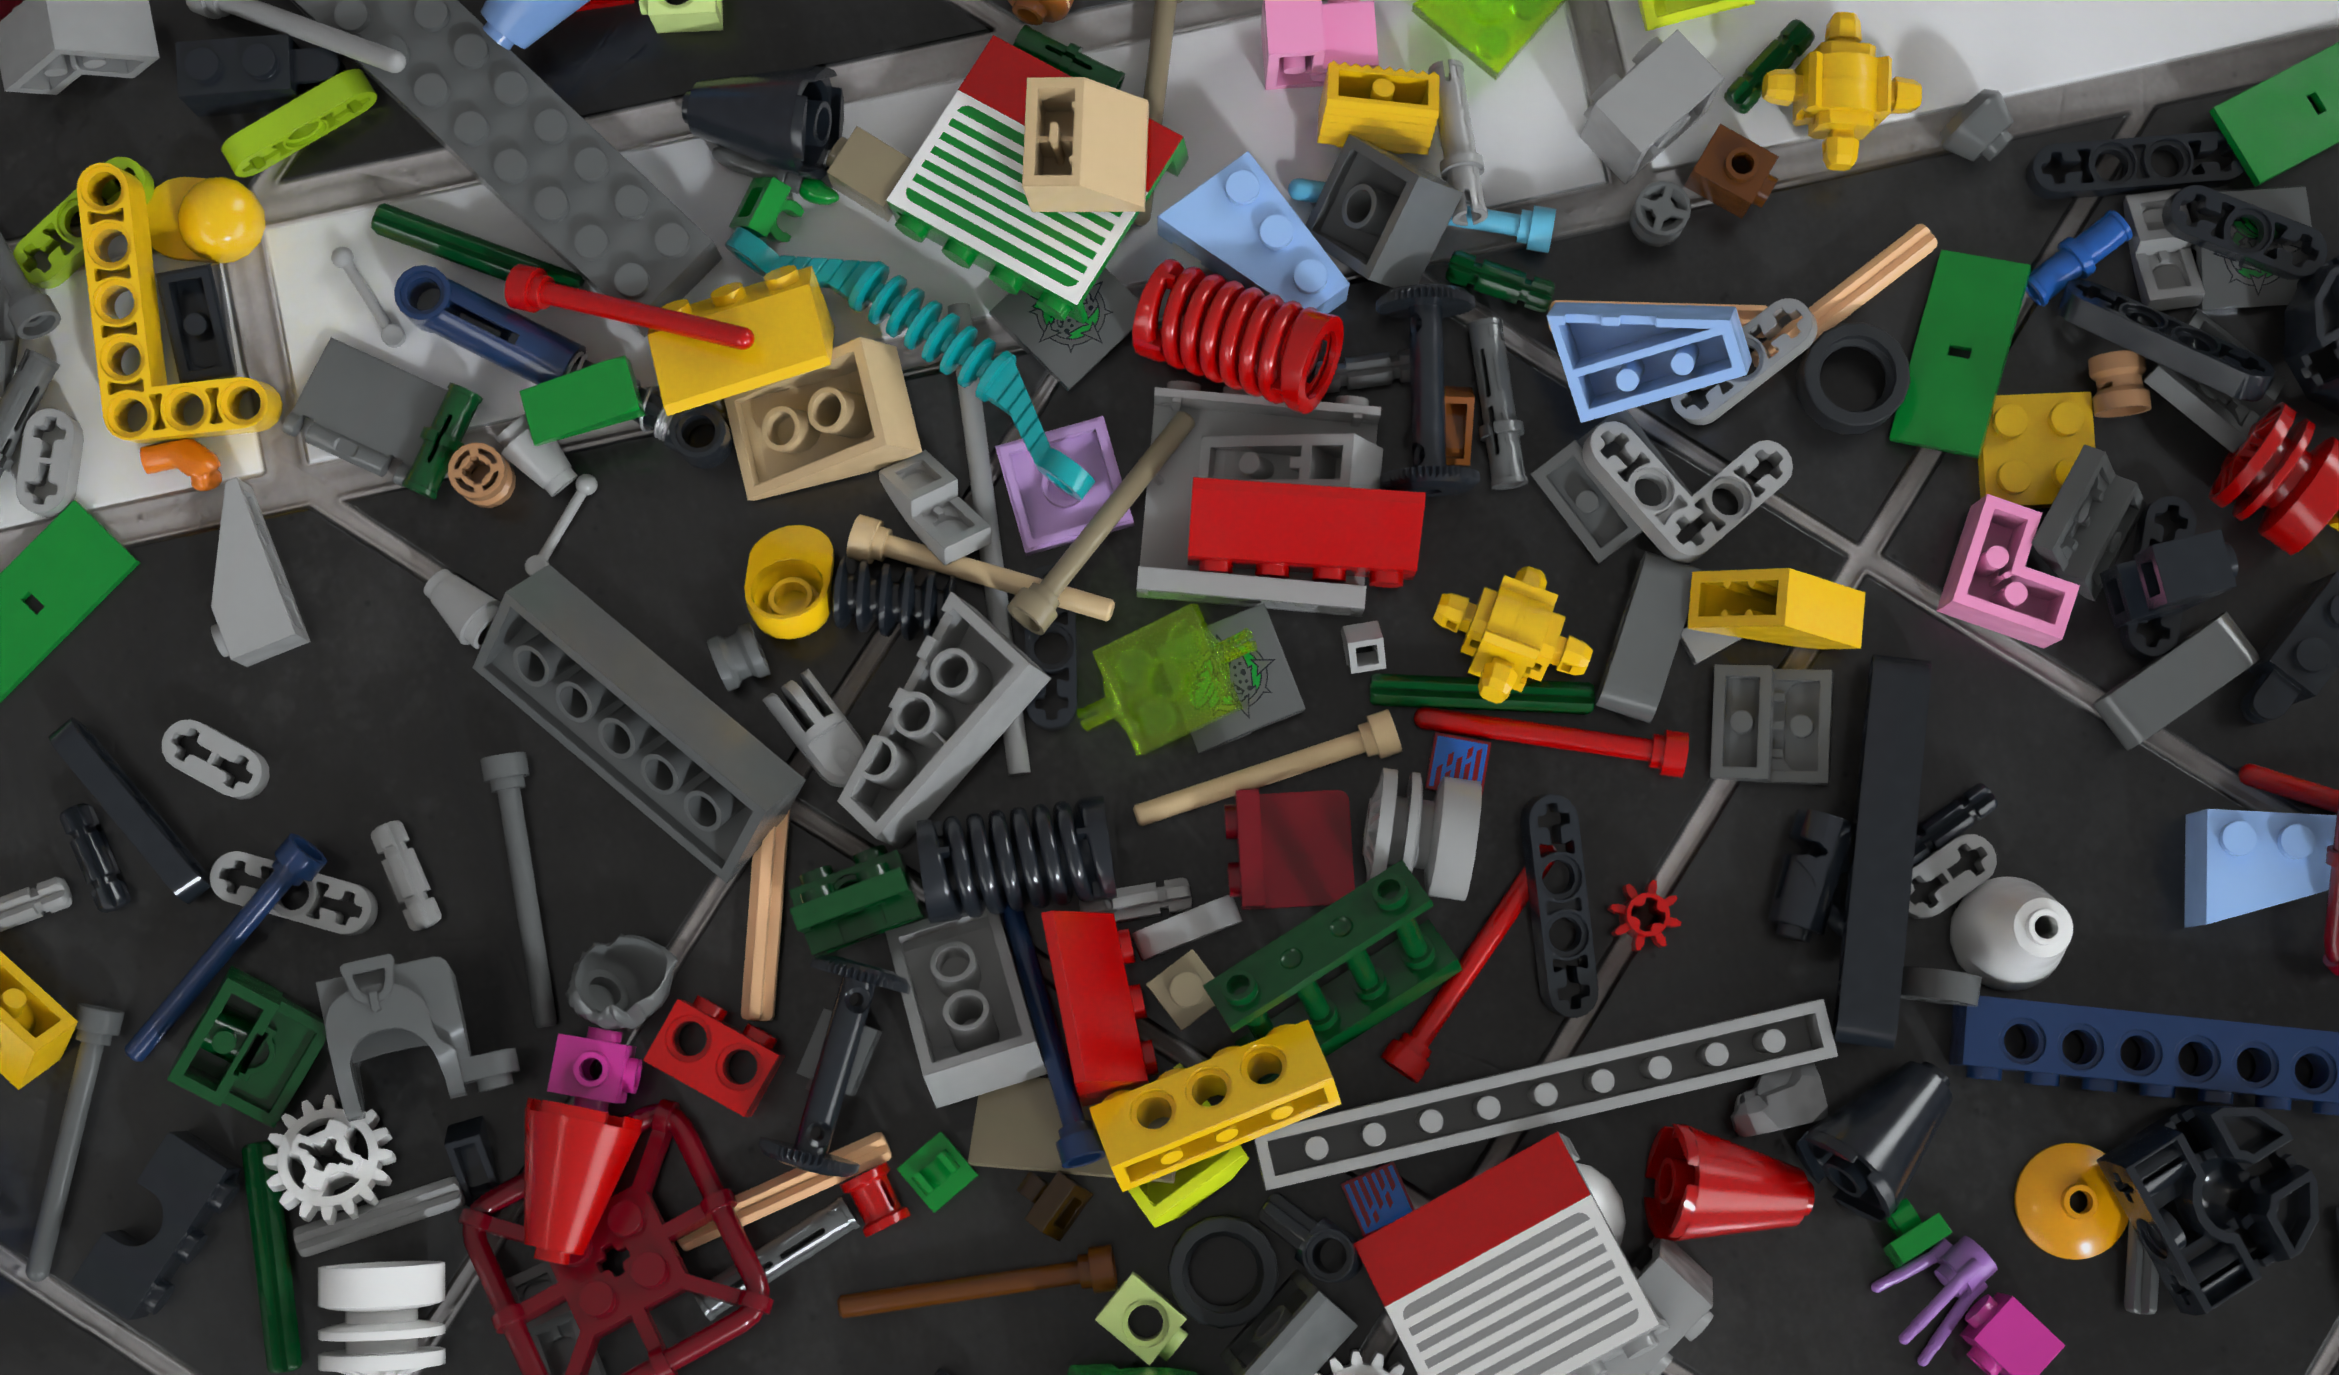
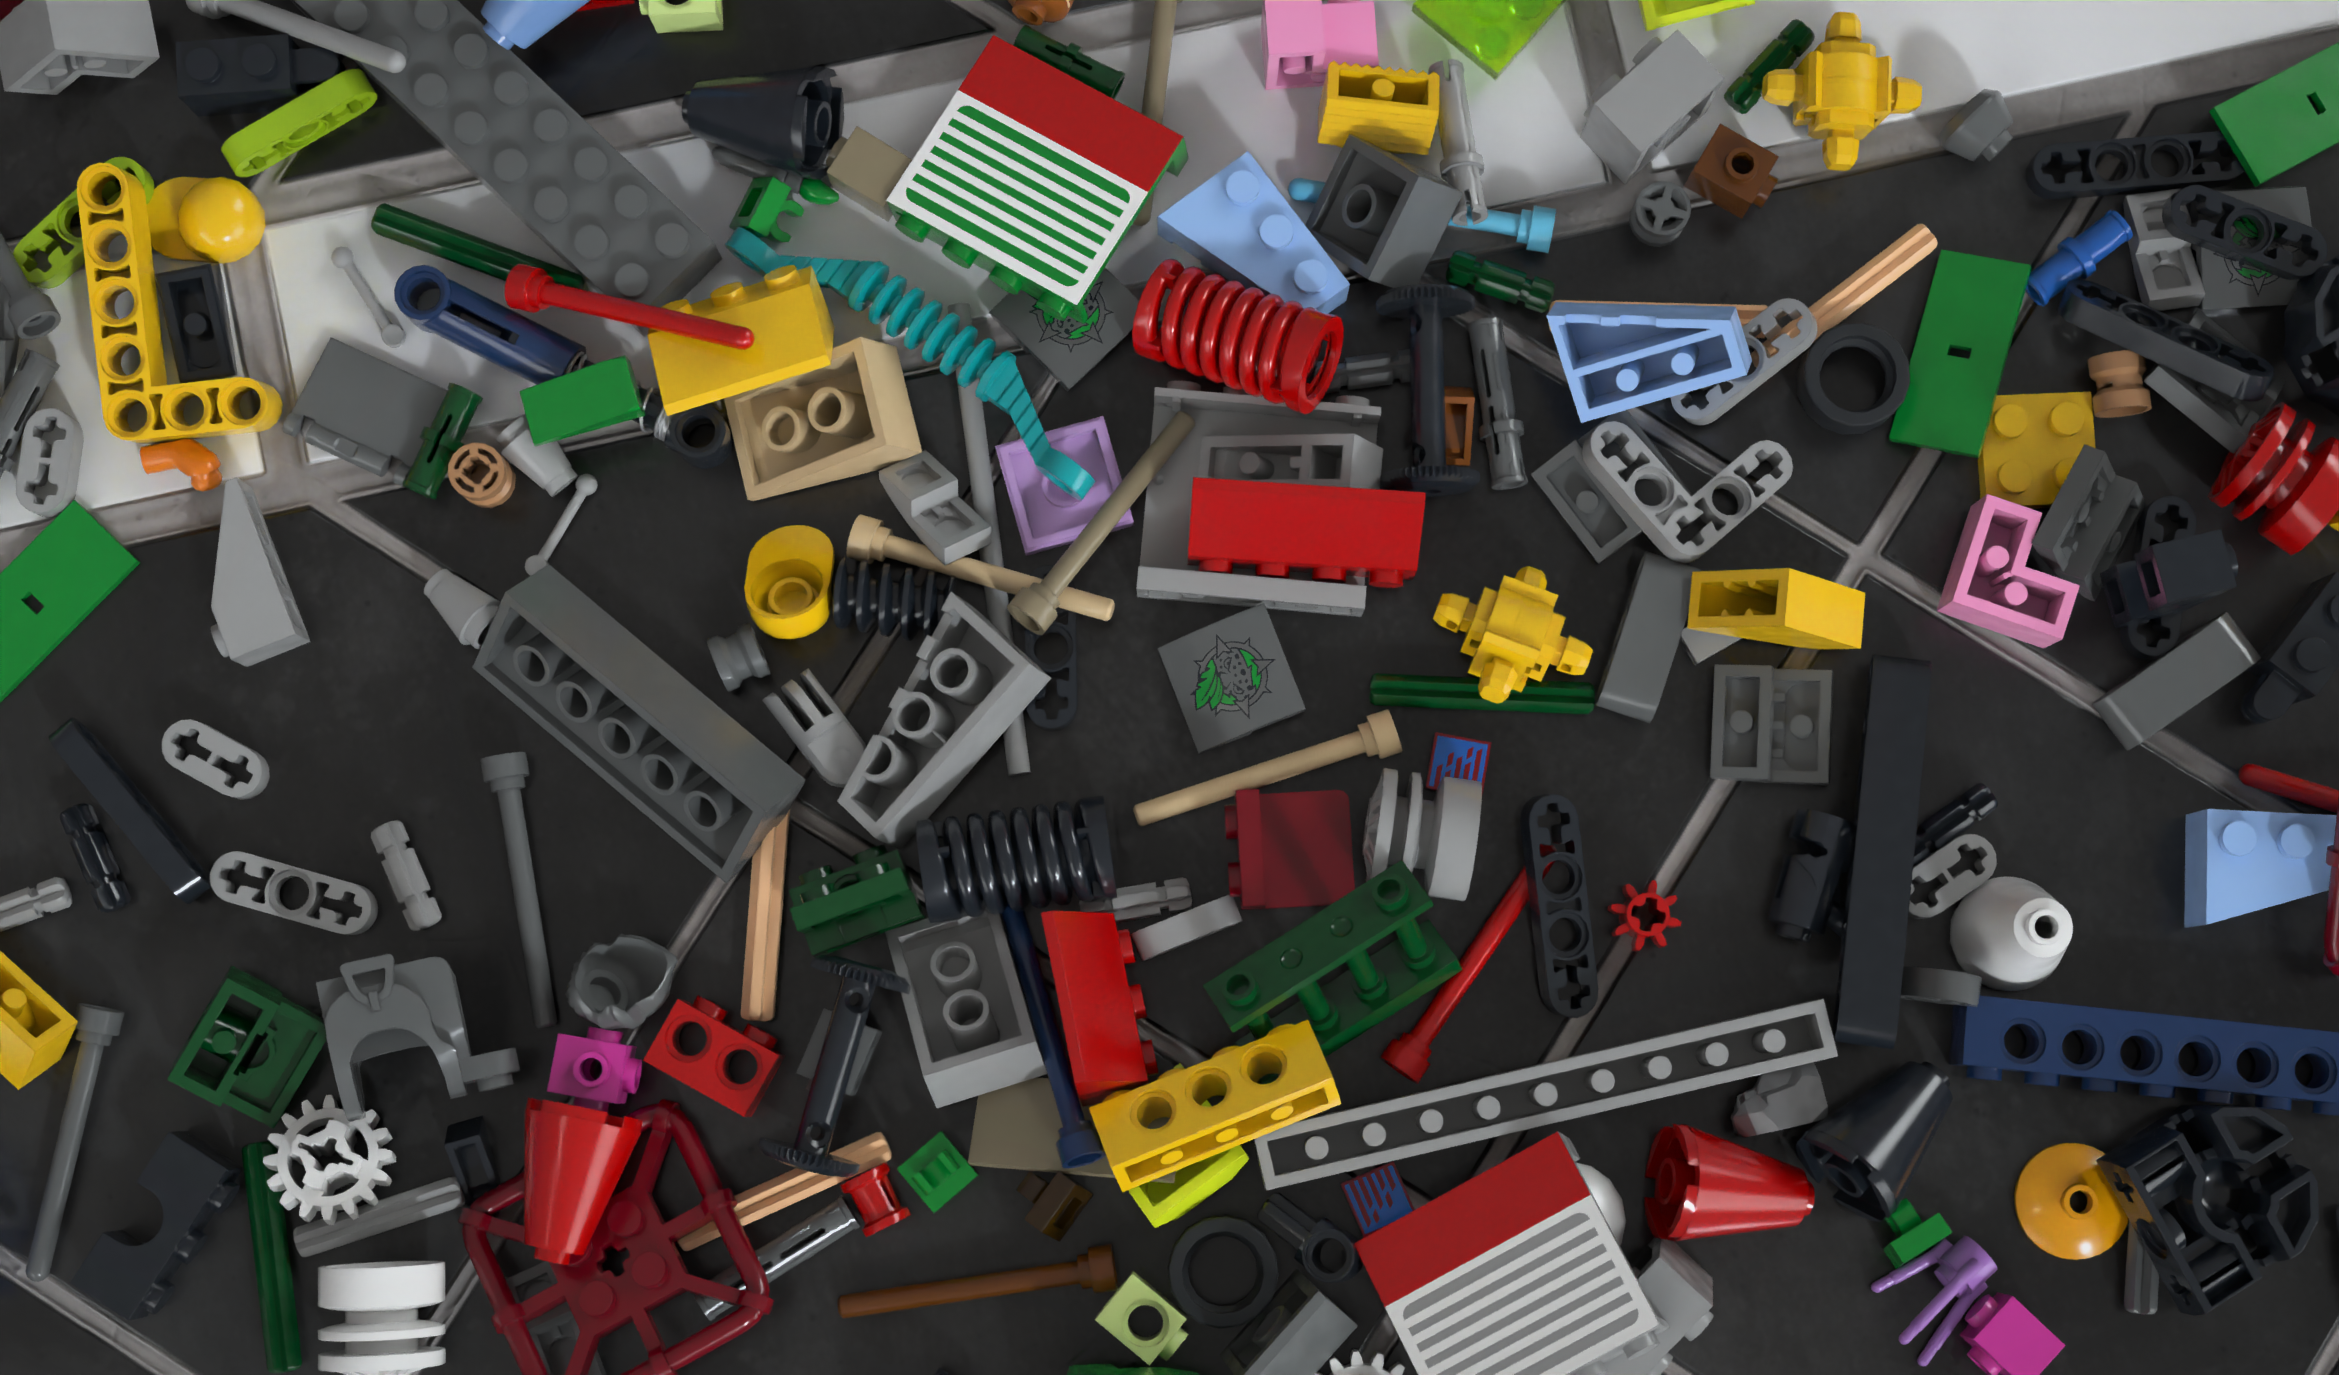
dark blue piece [124,834,327,1062] -> none
tan slope [1022,77,1149,212] -> none
clear neon green plate [1077,604,1257,756] -> none
dark tan brick [1146,949,1215,1032] -> none
light grey piece [1341,621,1386,674] -> none
red piece [1414,707,1689,778] -> none

